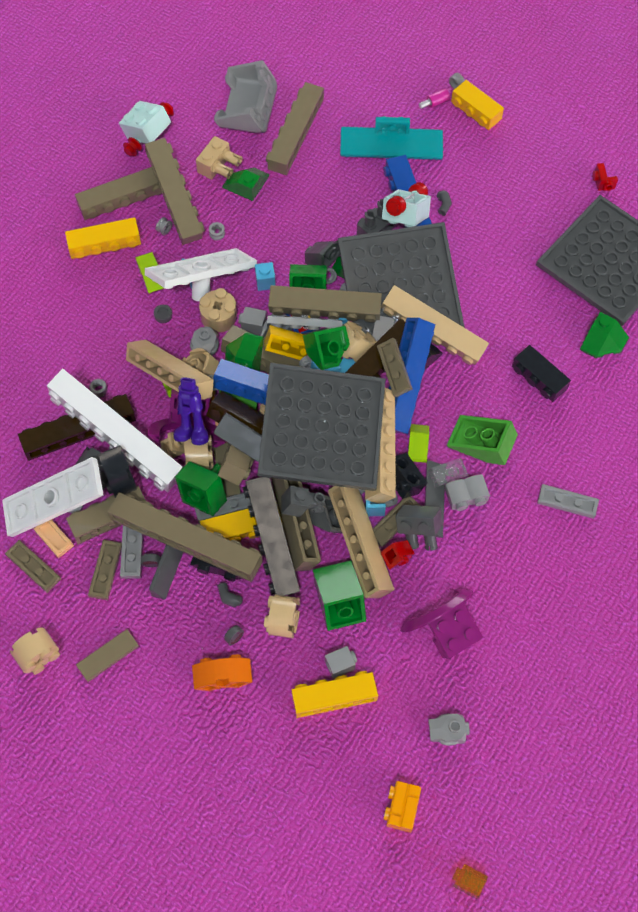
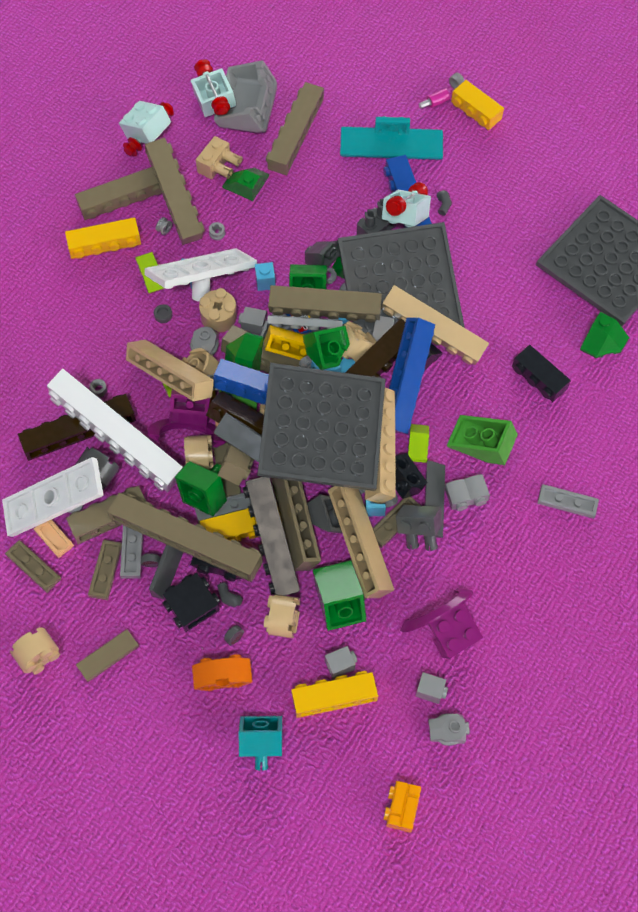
black brick [98,445,137,498] -> none
tan bracket [160,432,185,458] -> none
dark purple piece [173,377,209,445] -> none
dark grey brick [281,486,325,517] -> none
dark tan tile [377,338,413,397] -> none
red brick [380,540,415,570] -> none
clear plate [428,458,468,488] -> none
clear yellow brick [452,864,488,899] -> none
red bracket [592,163,618,191] -> none
none -> black brick [162,573,220,632]
none -> light aqua brick [191,59,236,117]
none -> teal brick [239,716,283,771]
none -> light grey brick [415,672,448,704]

